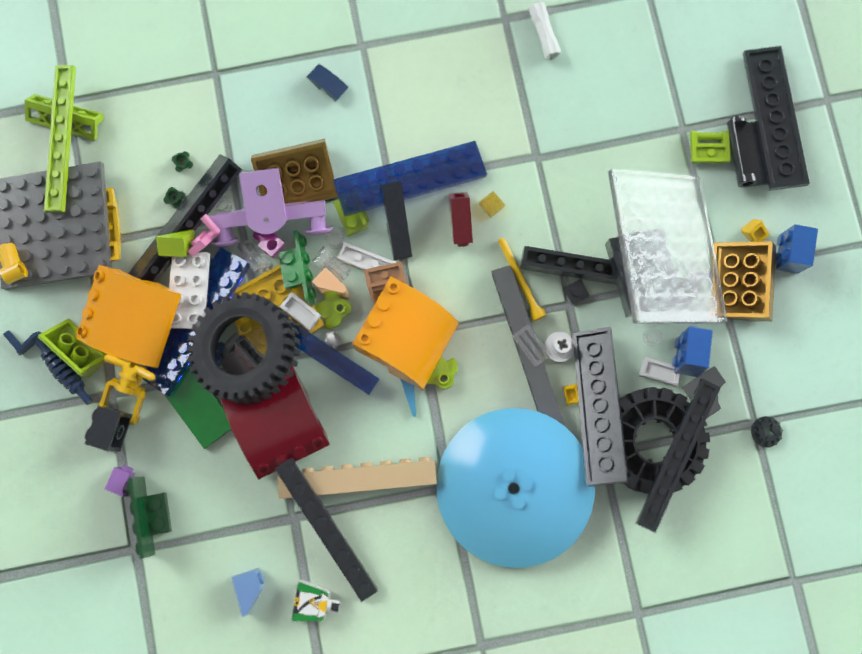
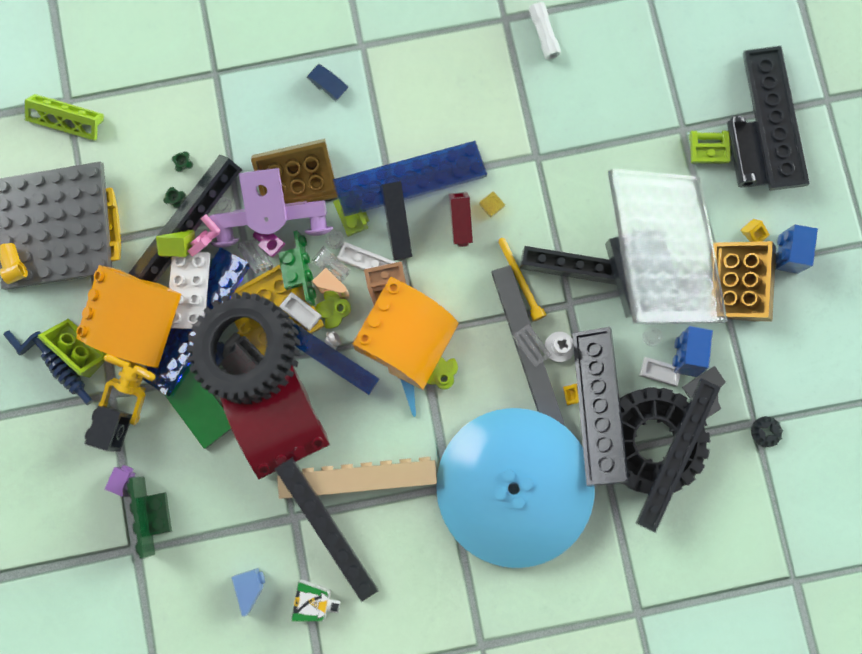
lime tile [44,65,76,213] -> none
black plate [563,279,590,305] -> none

